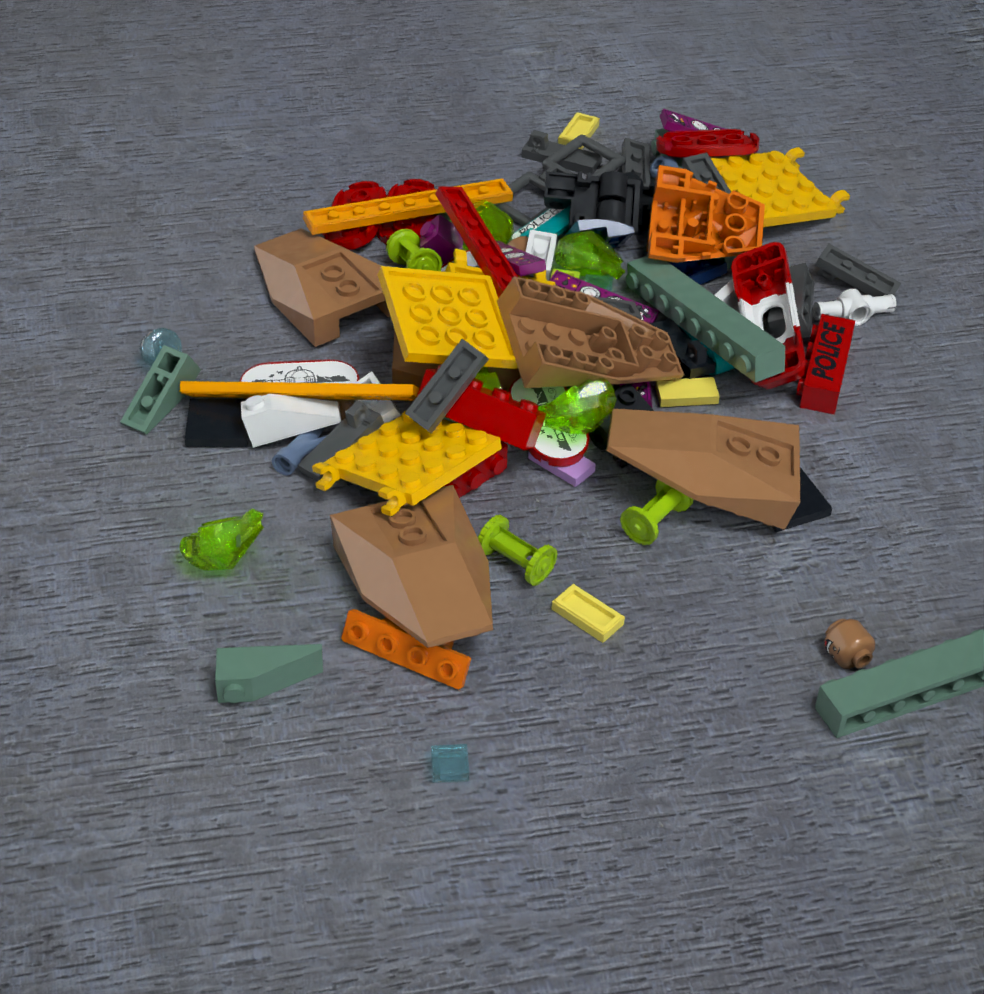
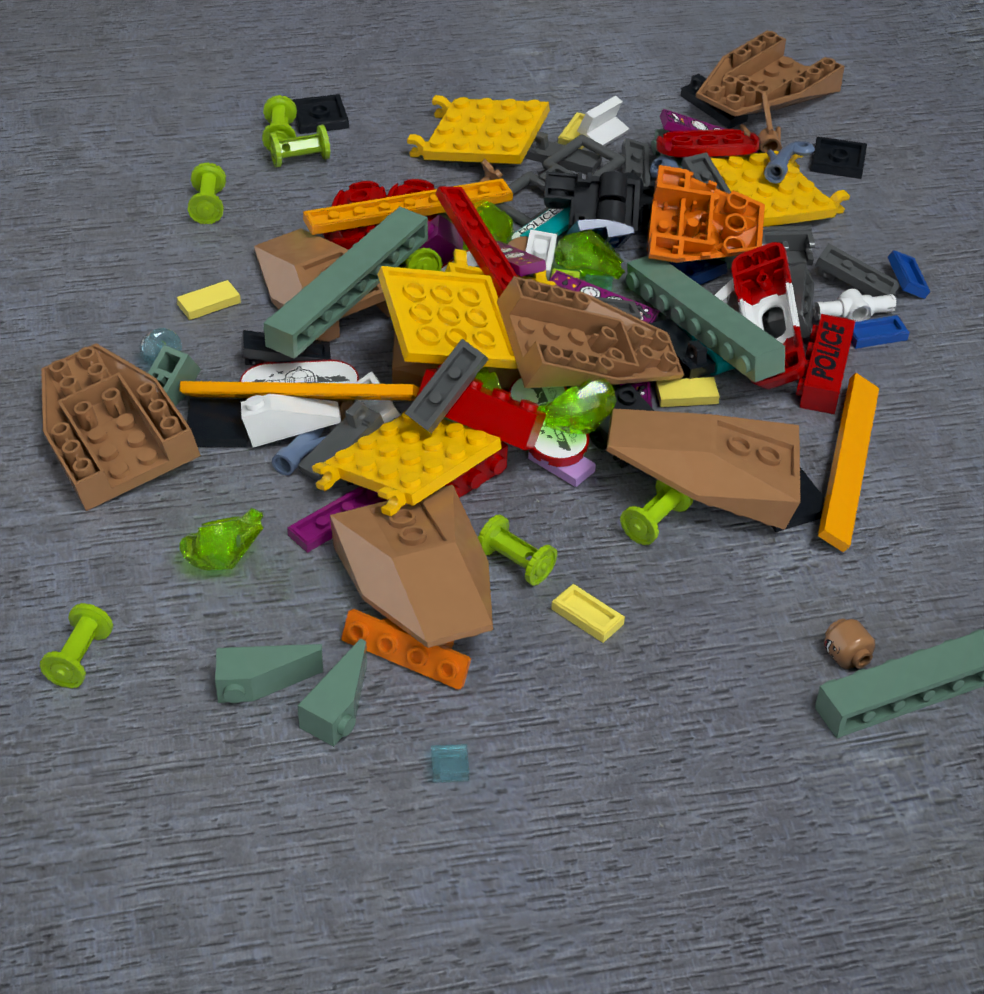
none -> lime hose [40,603,113,688]
none -> medium nougat wedge [41,343,201,511]
none -> light yellow tile [177,280,241,320]
none -> lime hose [187,163,226,224]
none -> black hinge [241,330,331,366]
none -> lime hose [262,95,297,152]
none -> sand green brick [263,207,428,359]
none -> lime hose [269,125,330,167]
none -> magenta tile [287,486,389,553]
none -> black tile [292,94,349,134]
none -> sand green slope [298,638,367,747]
none -> yellow plate [407,95,550,164]
none -> medium nougat plant [479,159,507,184]
none -> white panel [577,96,629,146]
none -> black hinge [681,73,748,129]
none -> medium nougat wedge [696,30,845,116]
none -> medium nougat plant [740,92,782,153]
none -> dark grey hinge [762,226,815,266]
none -> sand blue plant [764,141,815,183]
none -> black tile [810,136,867,179]
none -> light orange tile [818,373,879,552]
none -> blue tile [851,315,910,349]
none -> blue tile [887,250,930,299]

